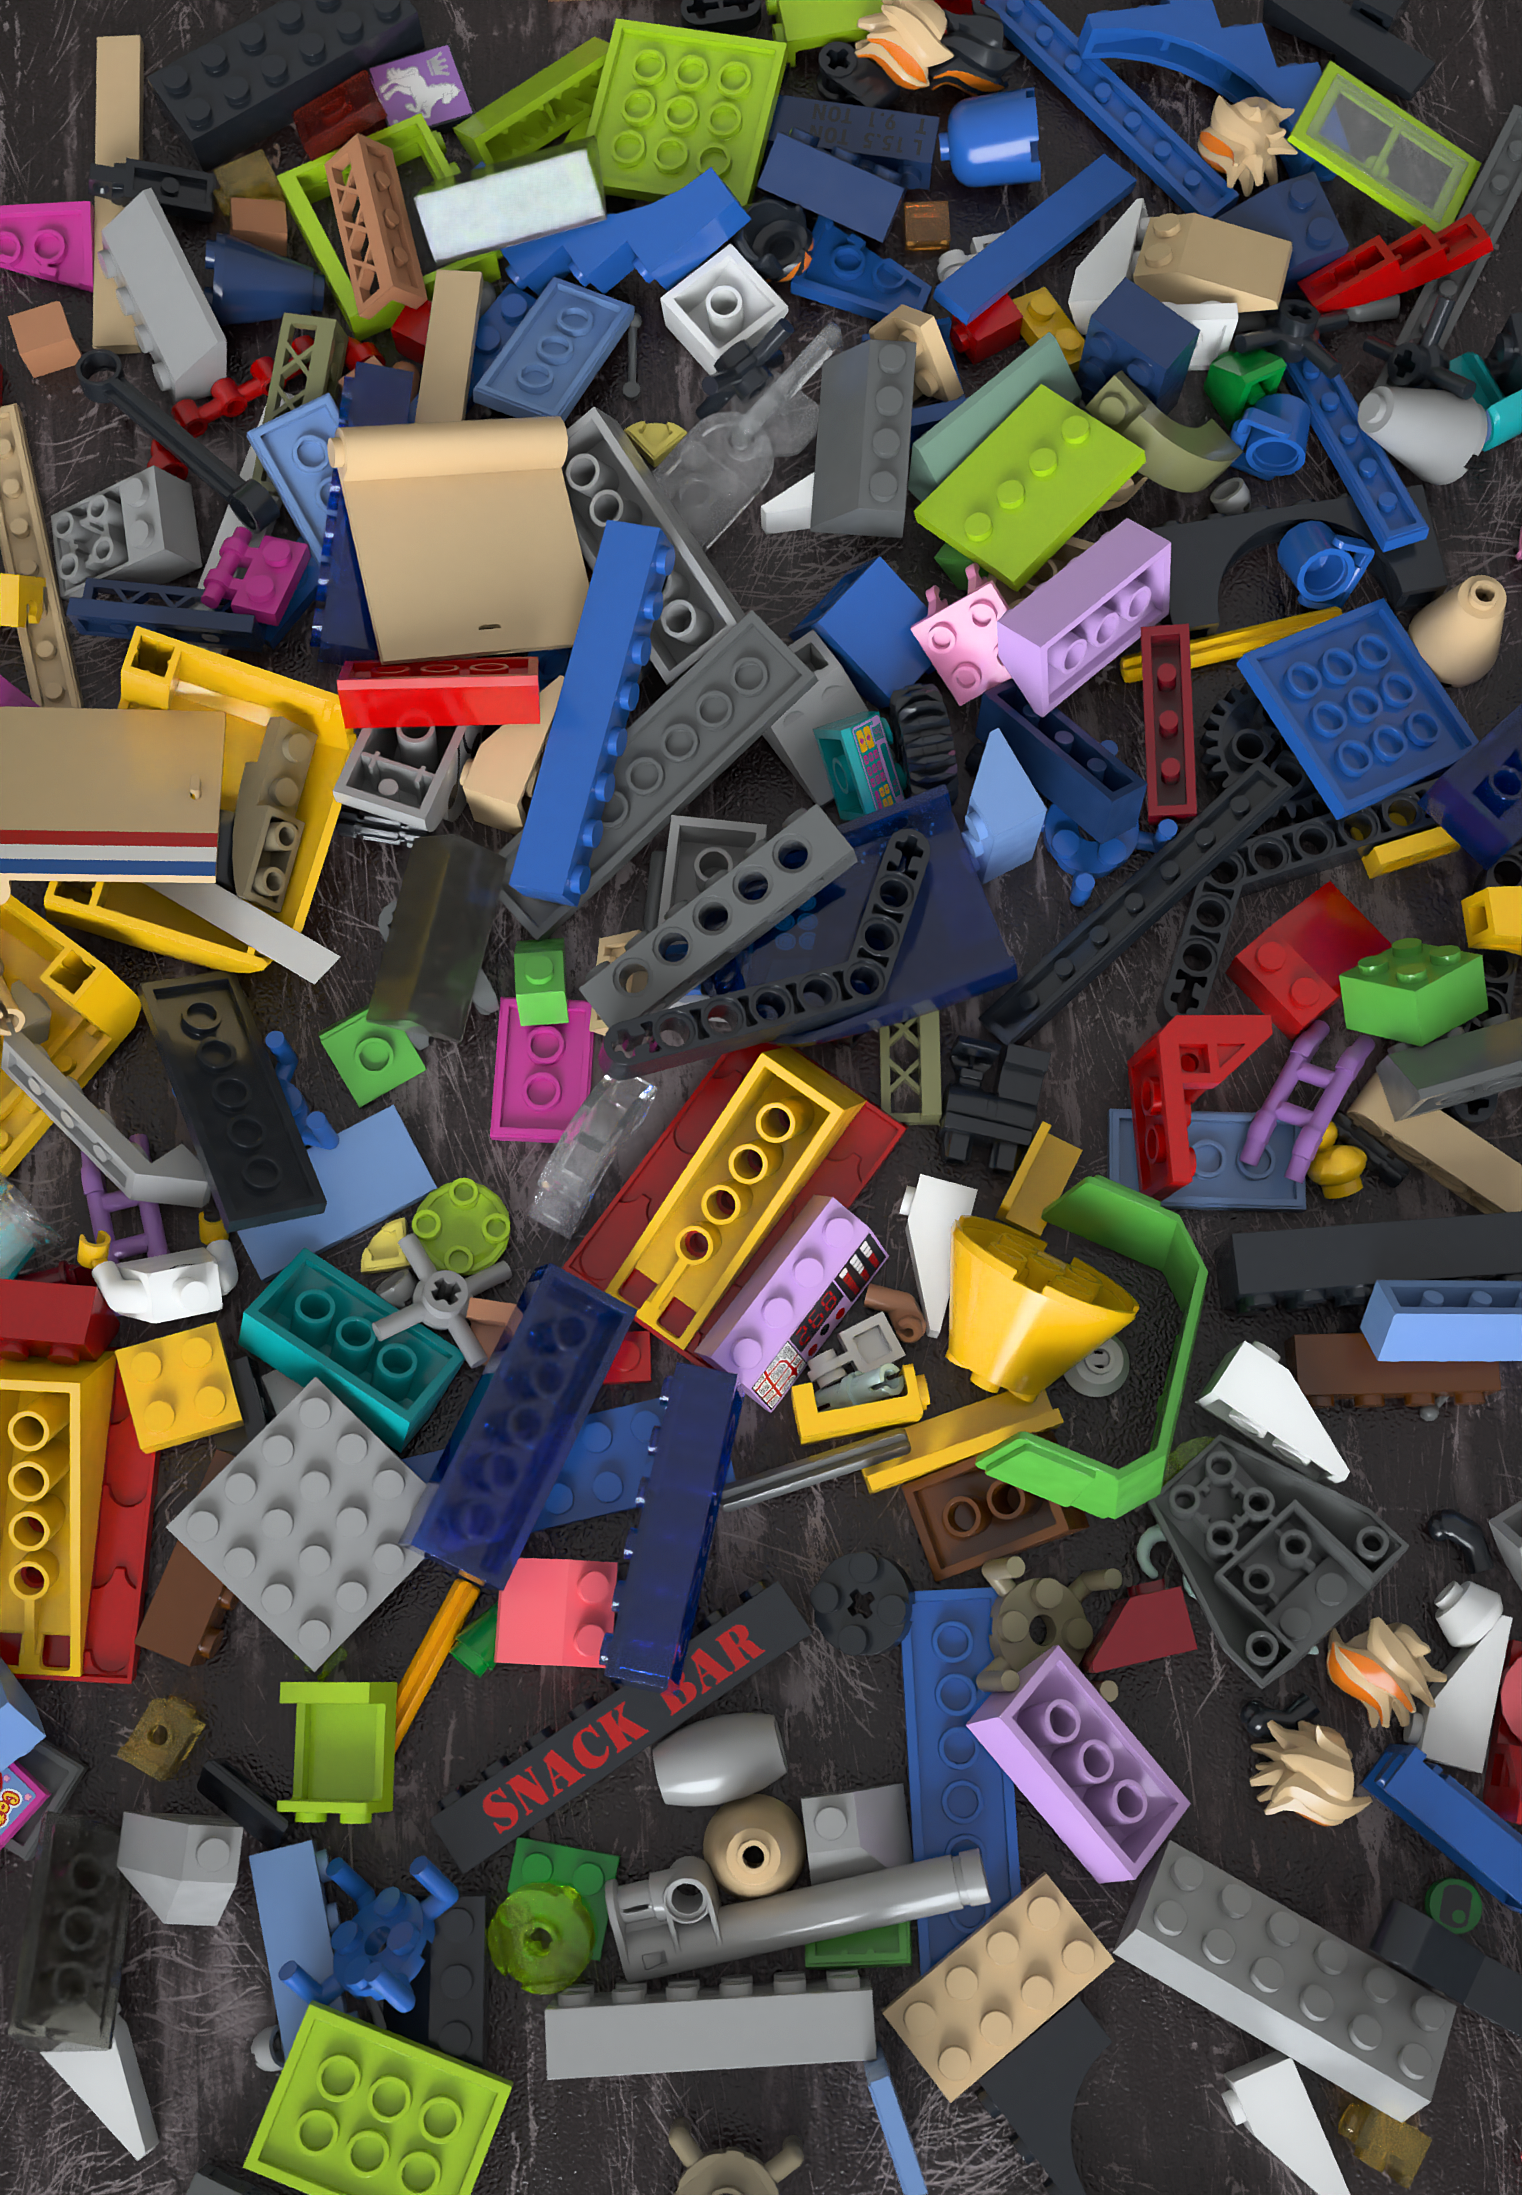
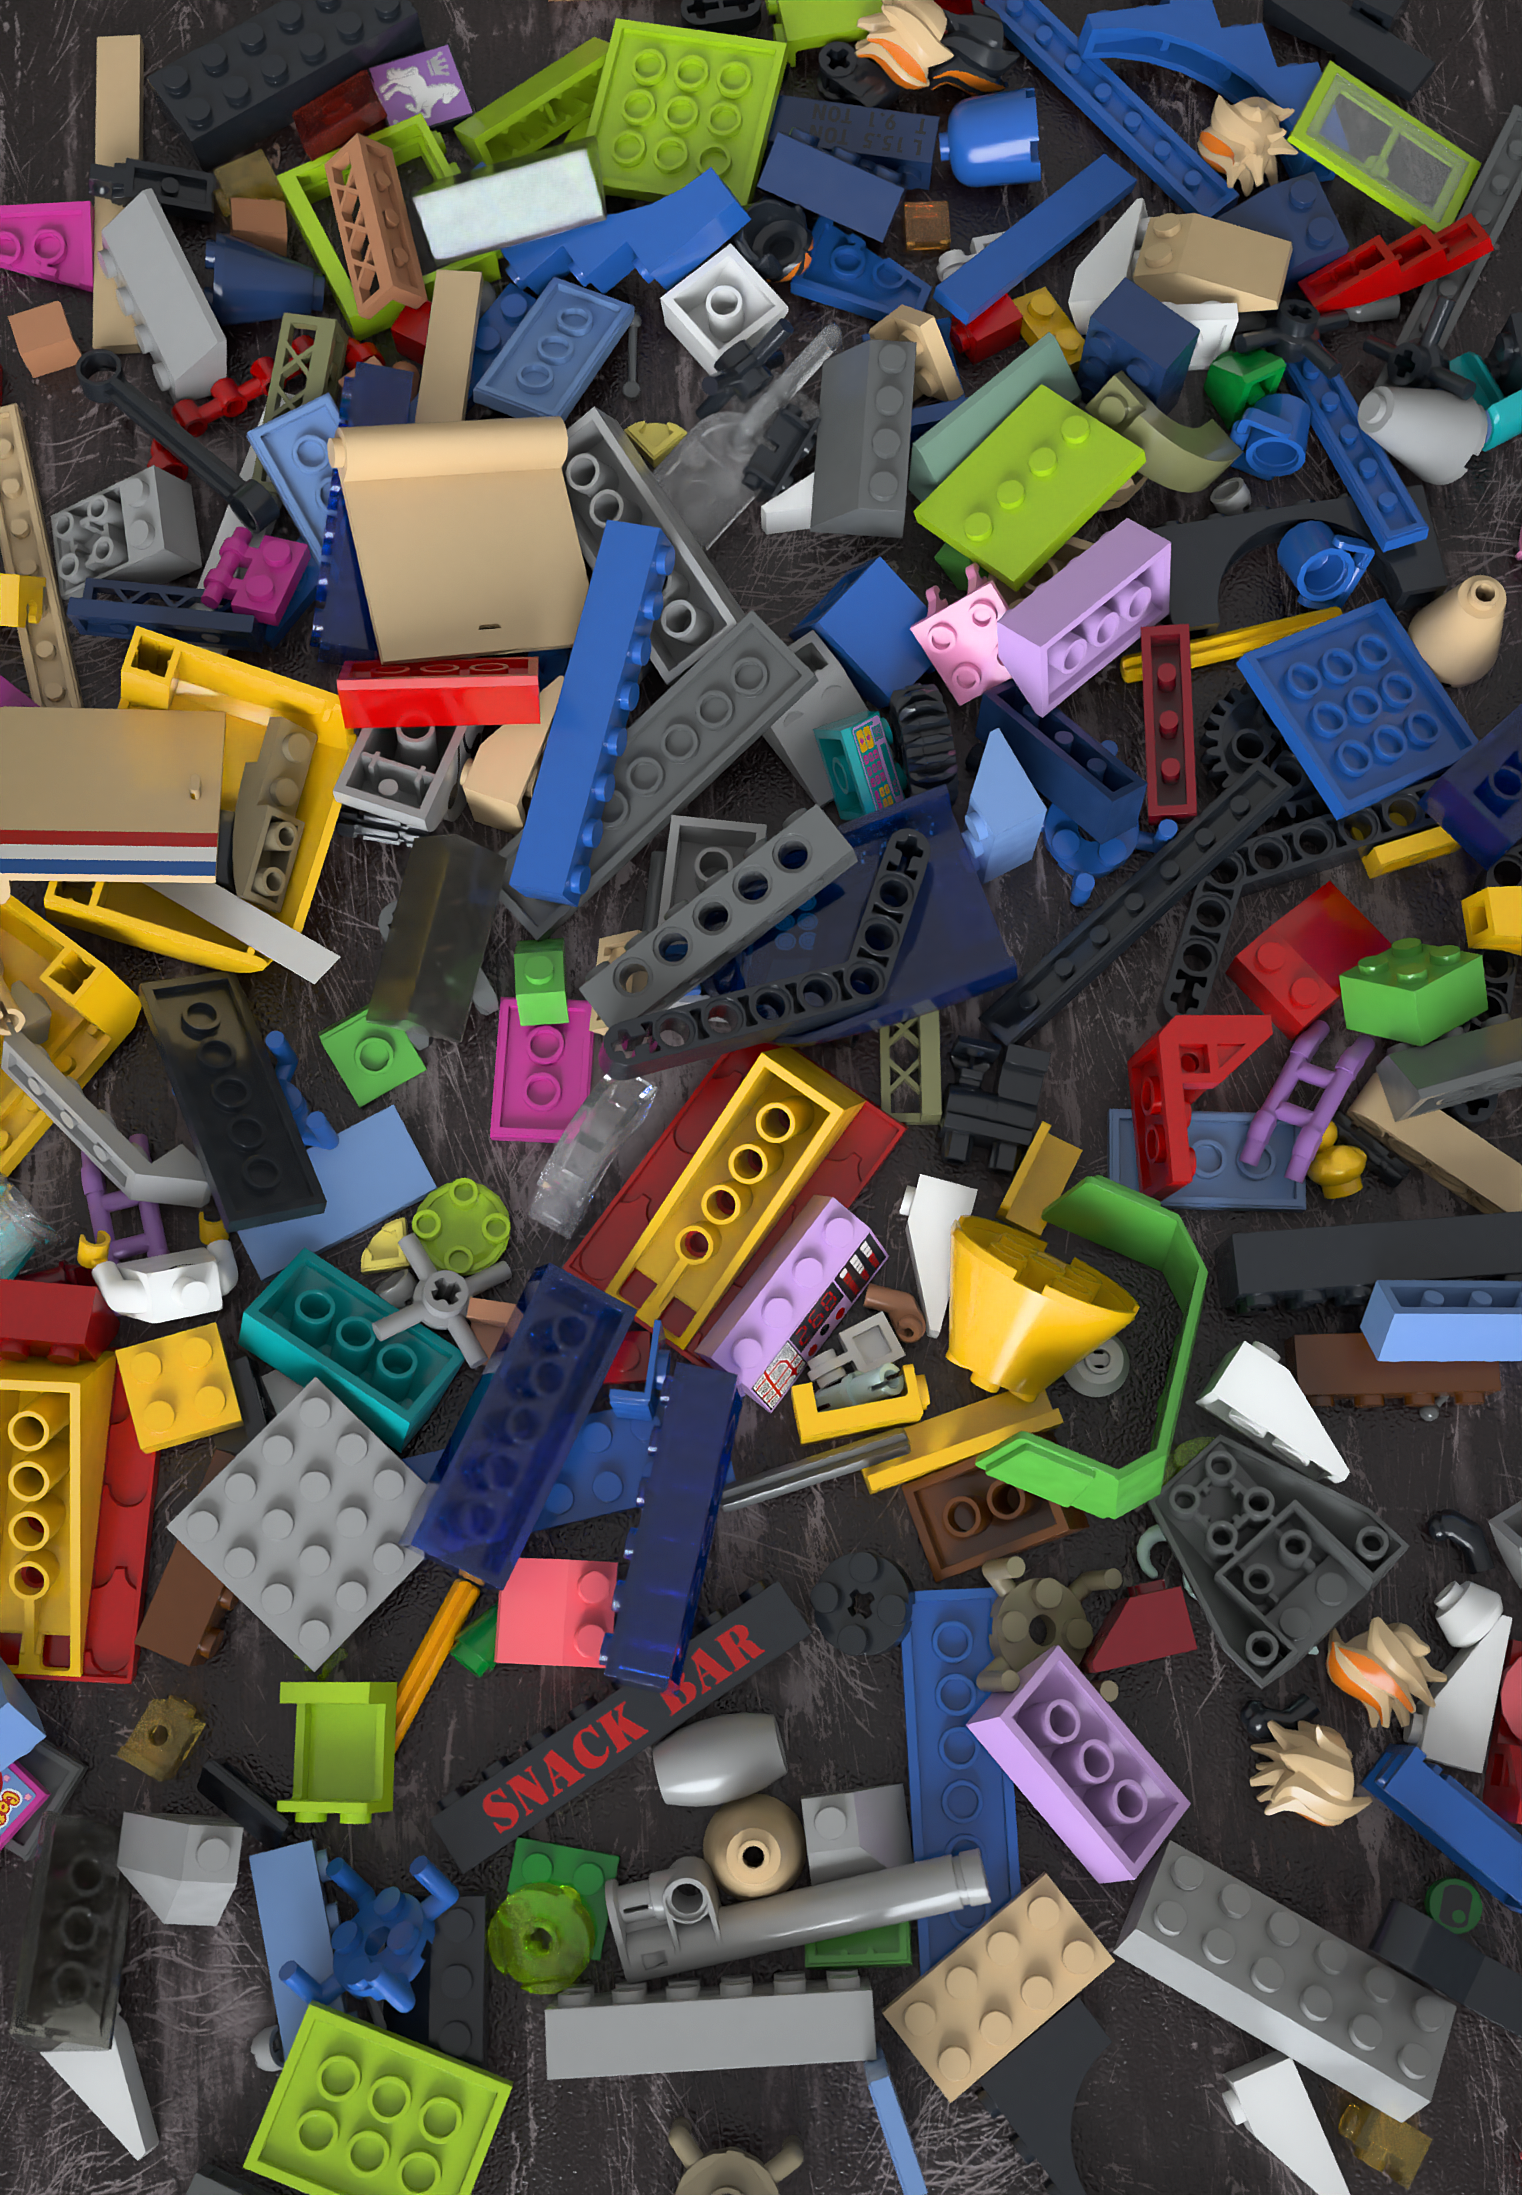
none -> blue piece [609,1320,671,1421]
none -> black hinge [742,403,822,502]

